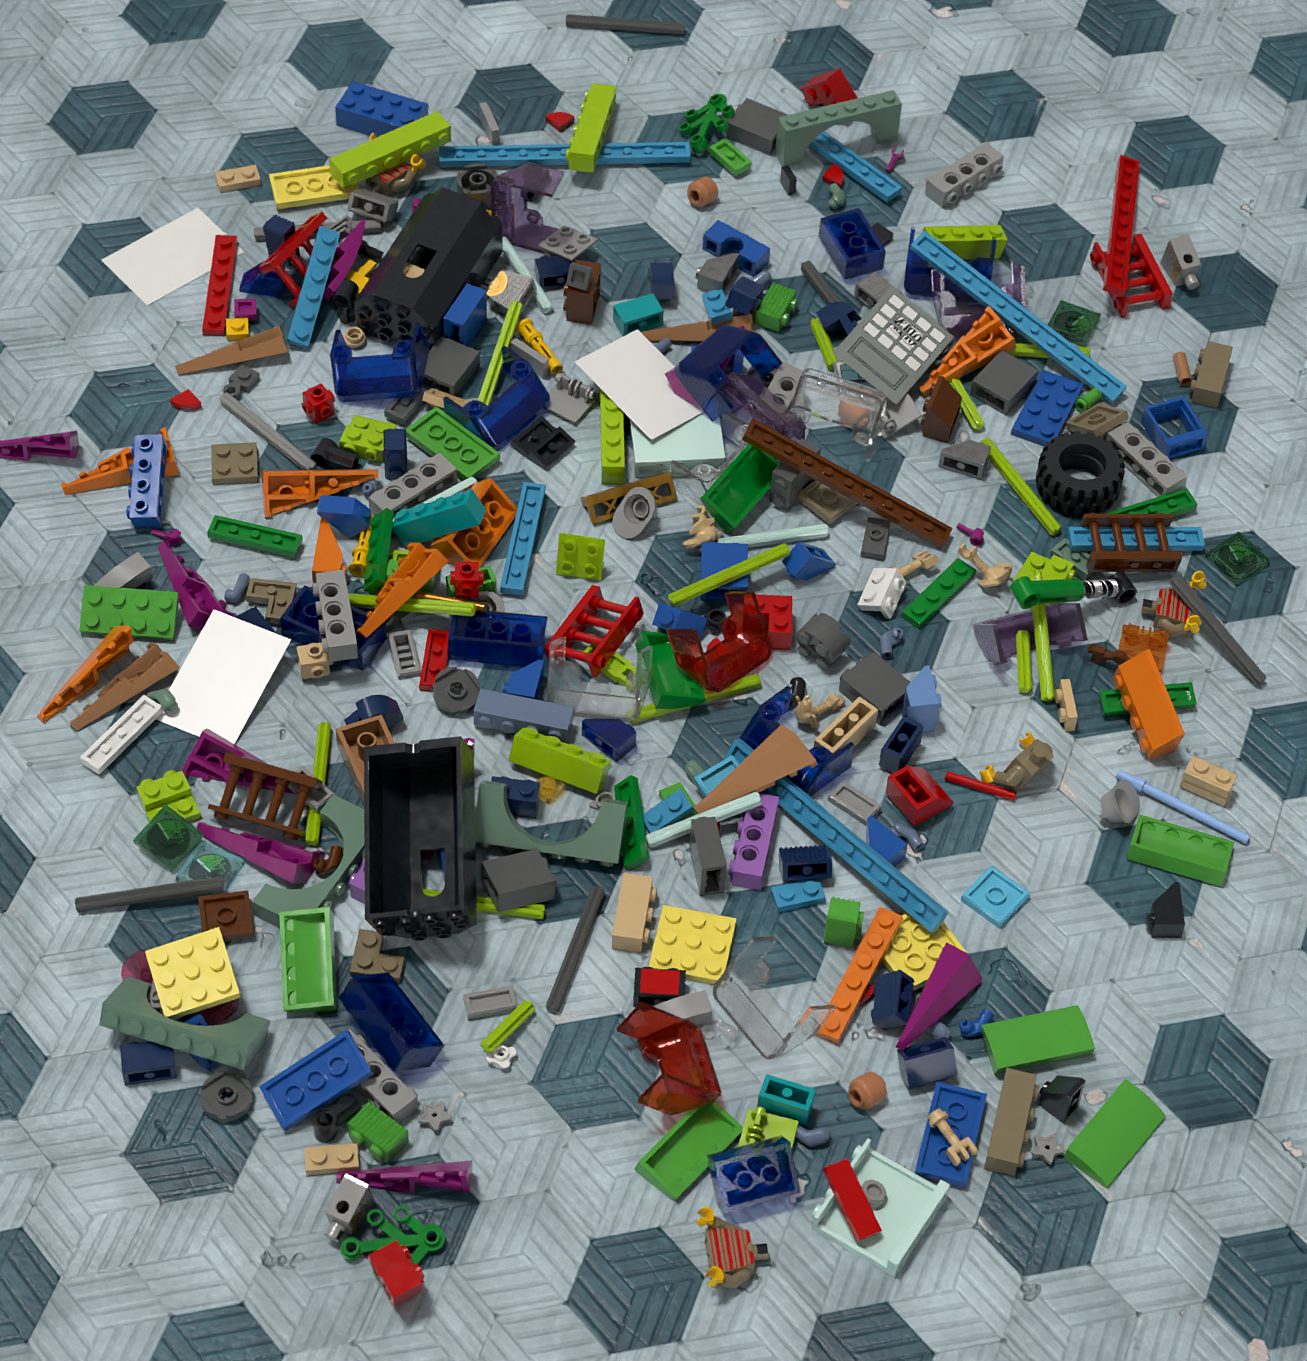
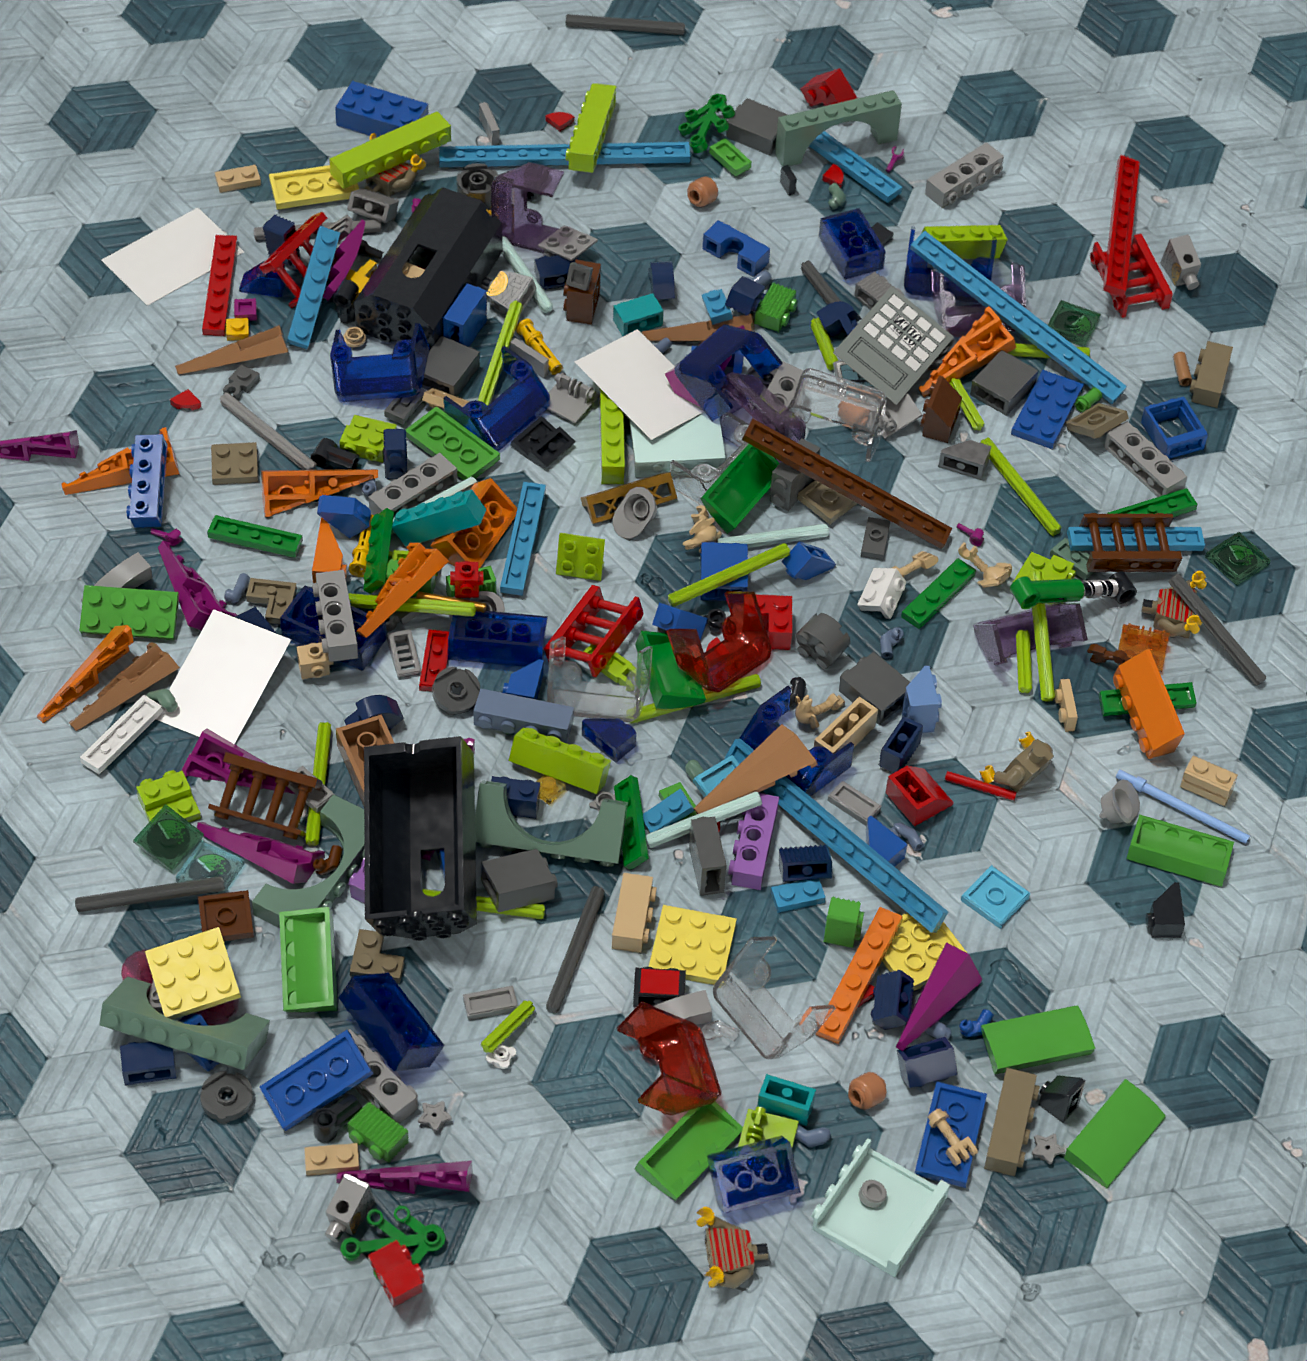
red brick [301,384,335,424] -> none
flat silver slope [695,253,739,292] -> none
red tile [823,1158,882,1242] -> none
black tyre [1036,431,1125,517] -> none

